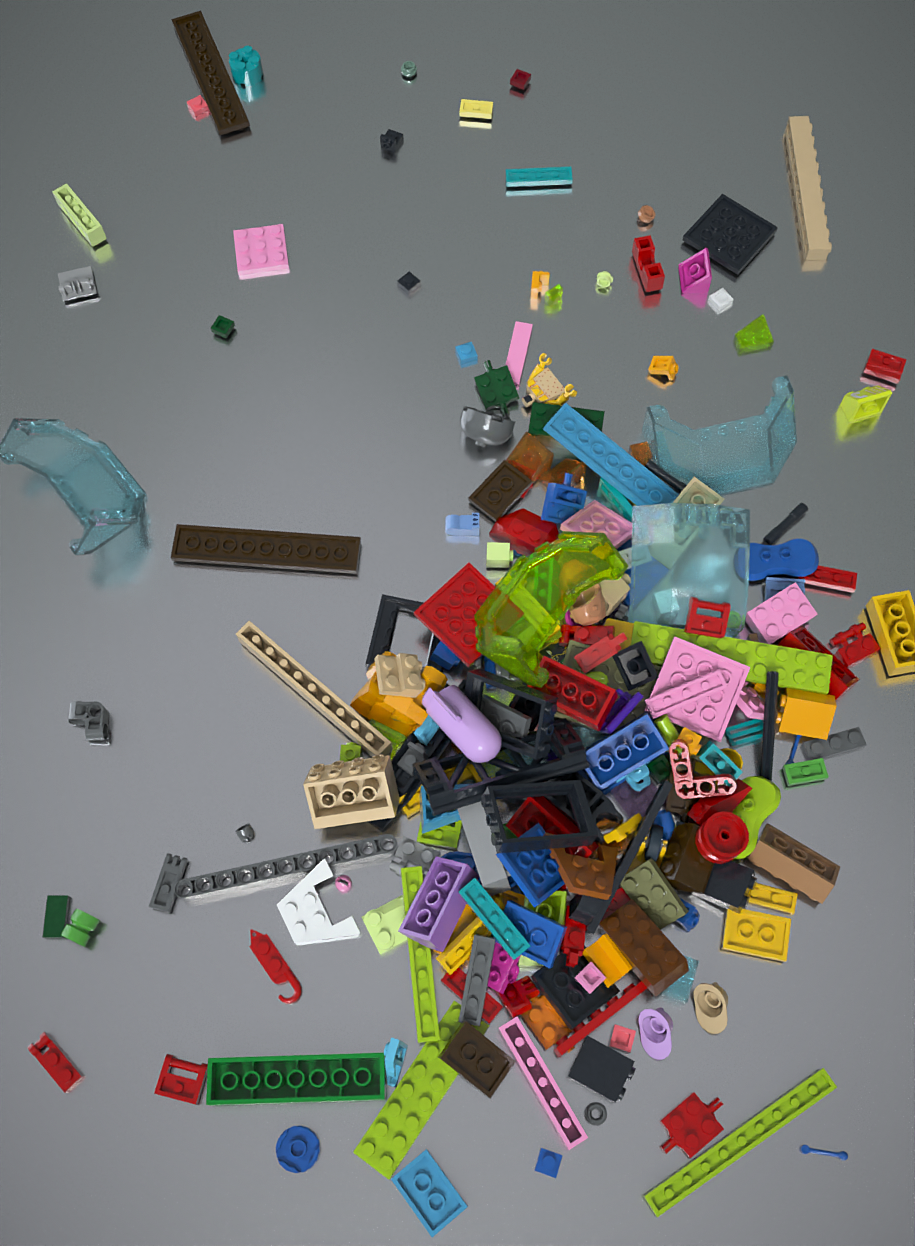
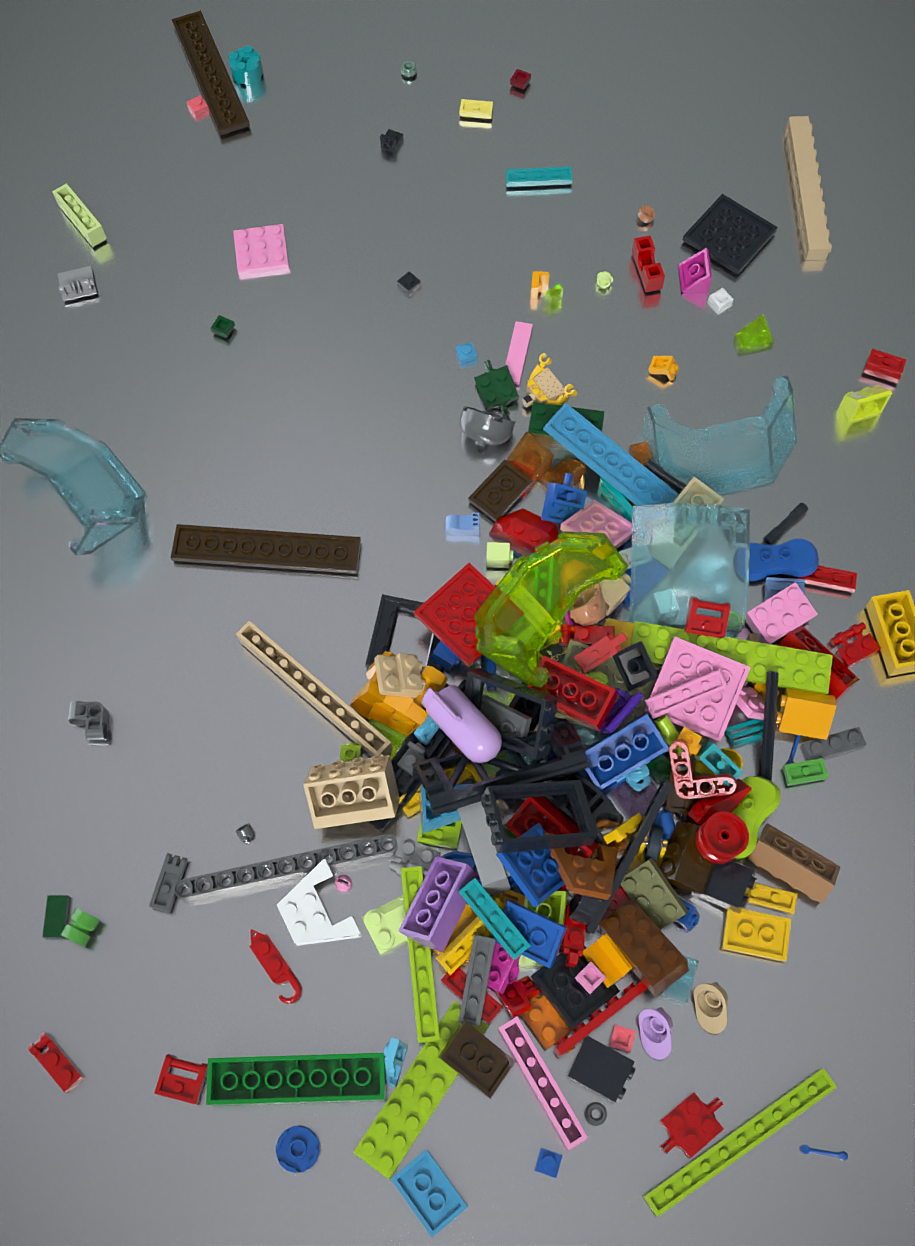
dark grey plate [614,604,629,622] -> none

